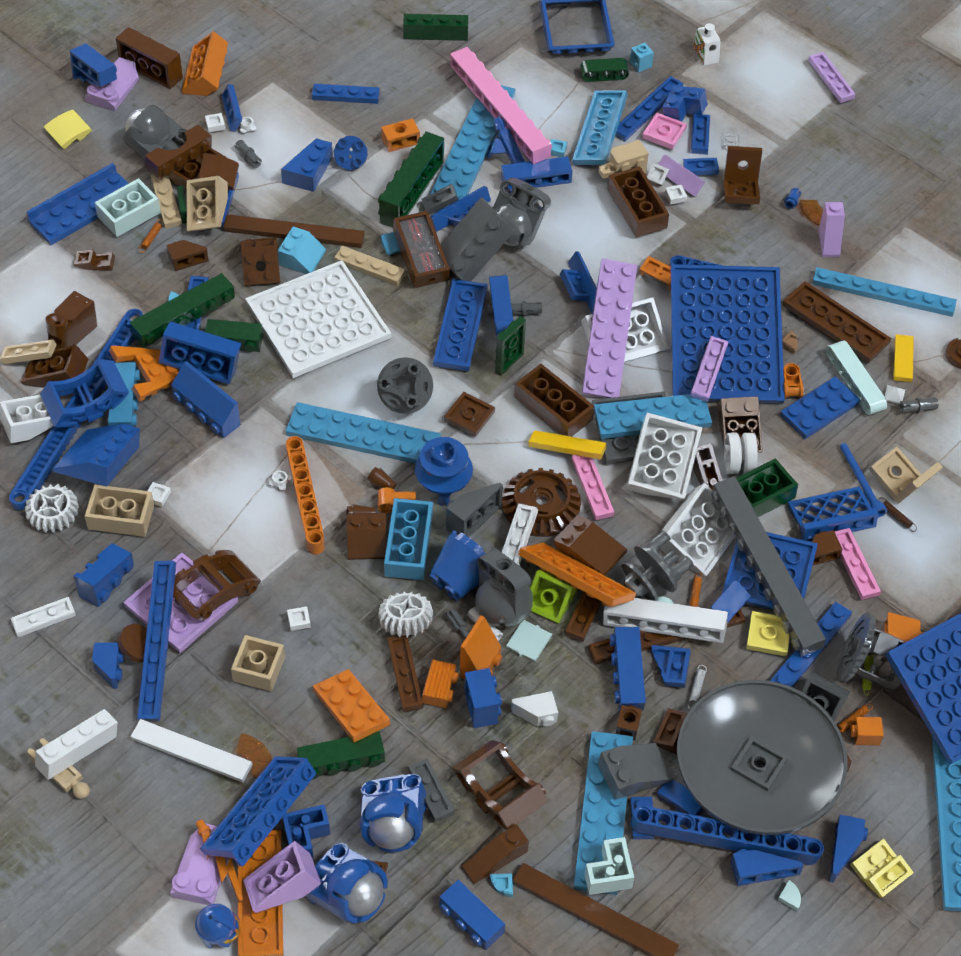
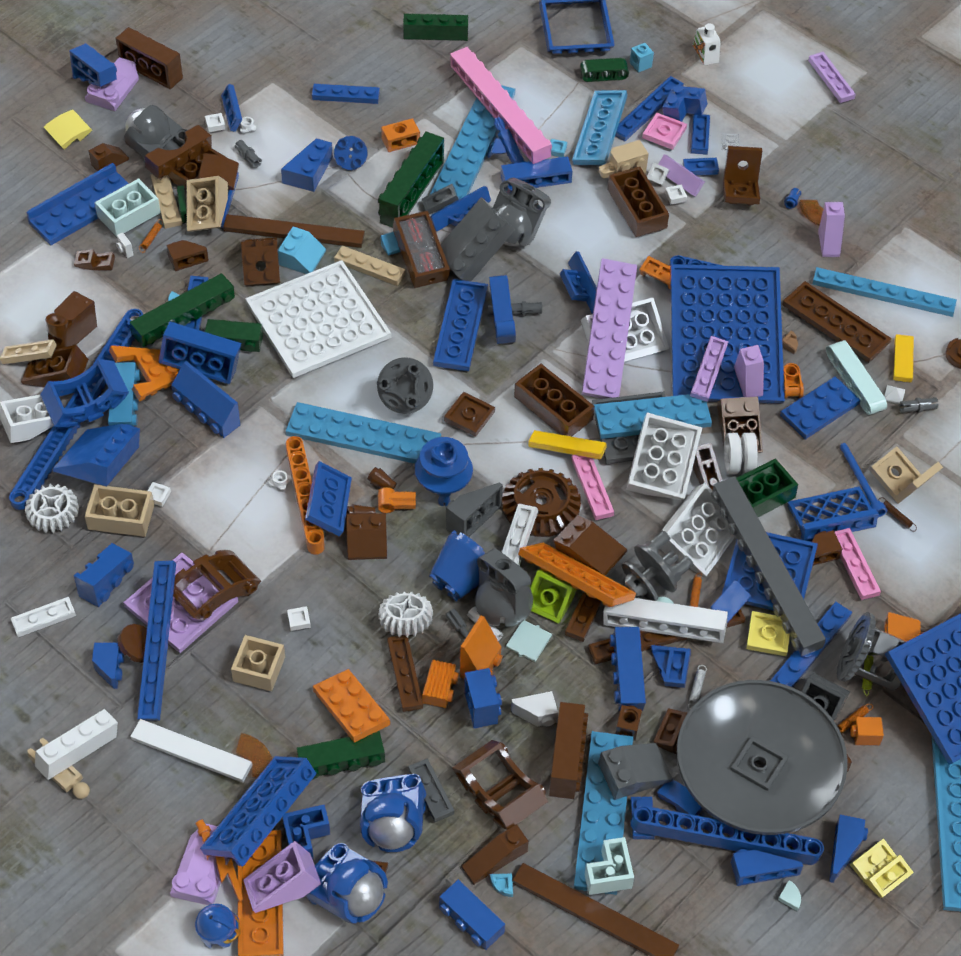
orange slope [181,31,228,96] -> none
dark azure brick [384,498,433,580] -> none
dark green plate [495,316,526,376] -> none
none -> reddish brown slope [88,143,129,171]
none -> white plate [116,233,133,258]
none -> blue plate [305,461,352,536]
none -> reddish brown brick [549,702,588,799]
none -> lavender slope [734,345,764,397]

